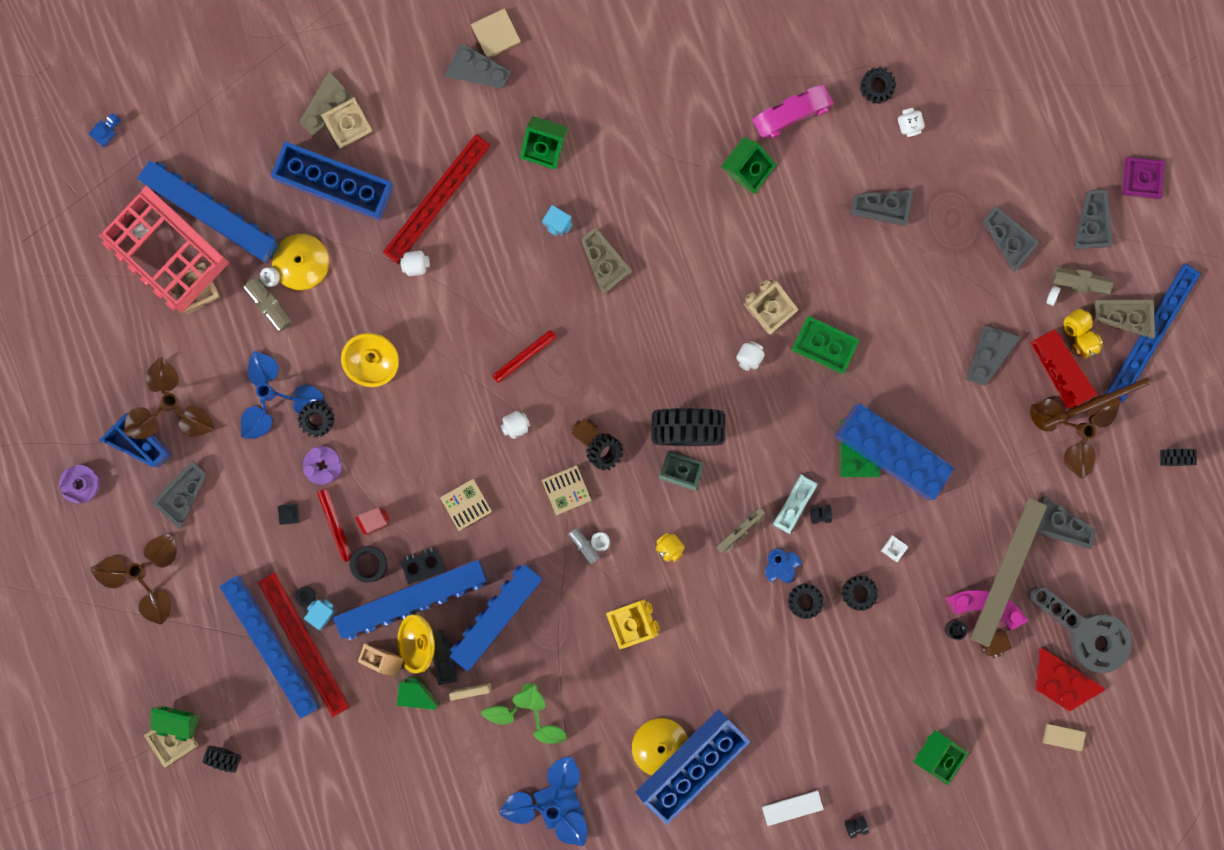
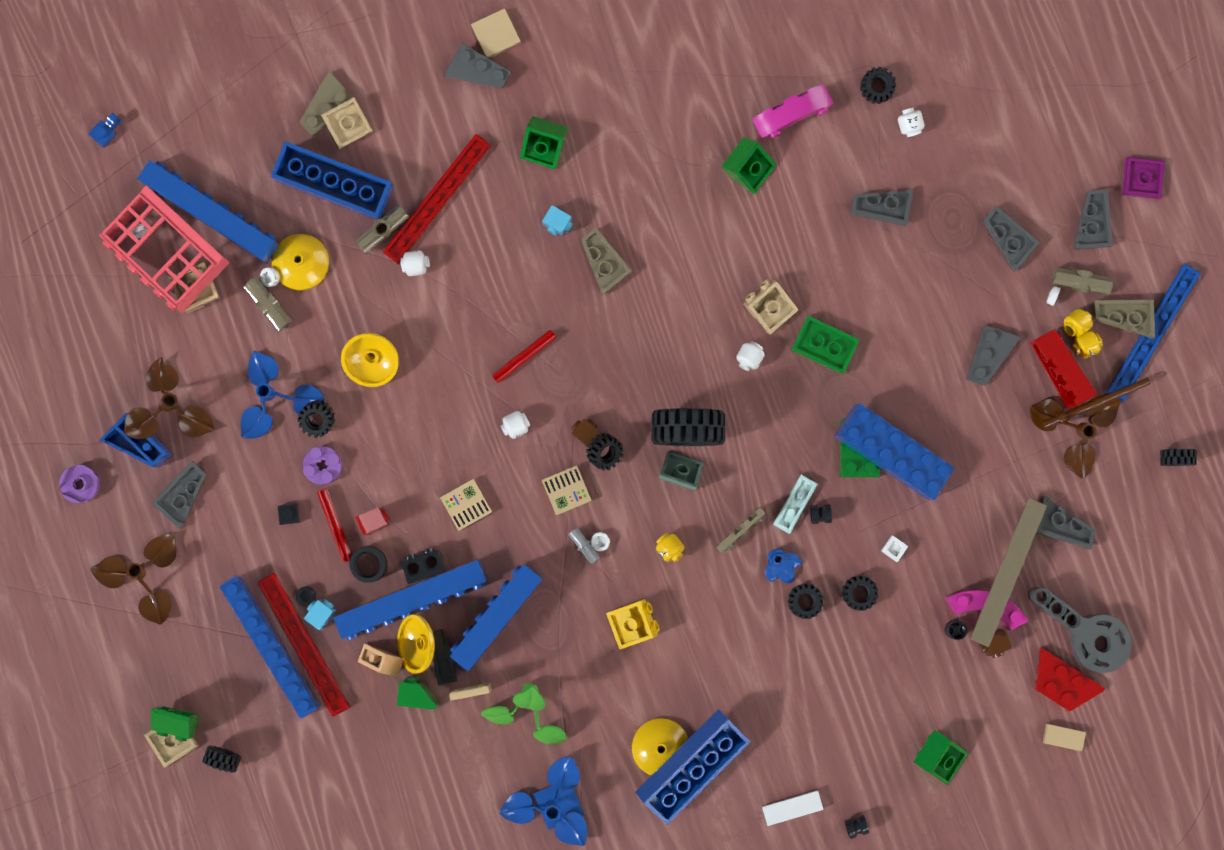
none -> dark tan piece [355,204,409,255]

